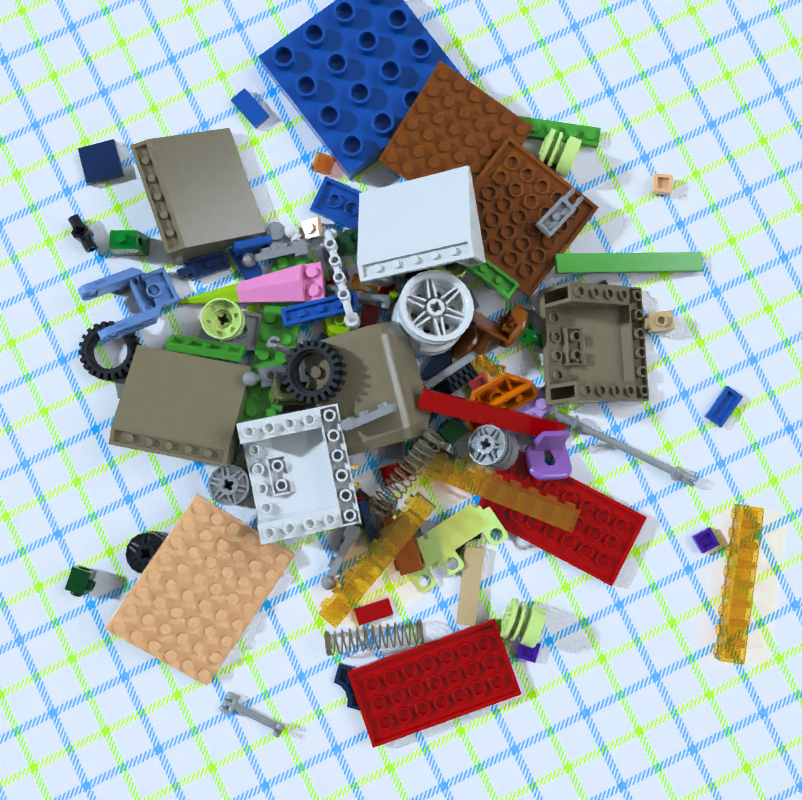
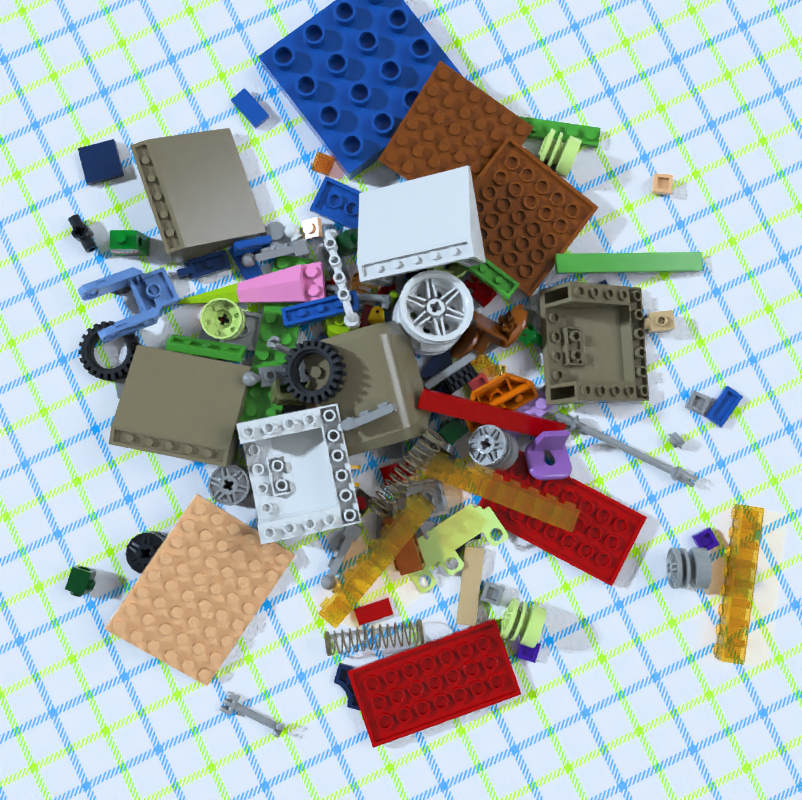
dark blue tile [358,500,377,548] -> none
light grey hinge [535,187,584,238] -> none
none -> yellow piece [368,306,385,325]
none -> light grey plate [404,475,449,522]
none -> red plate [463,274,497,308]
none -> light grey plate [480,581,505,606]
none -> light grey wheel [666,547,712,589]
none -> light grey plate [668,431,685,449]
none -> light grey tile [684,390,711,416]

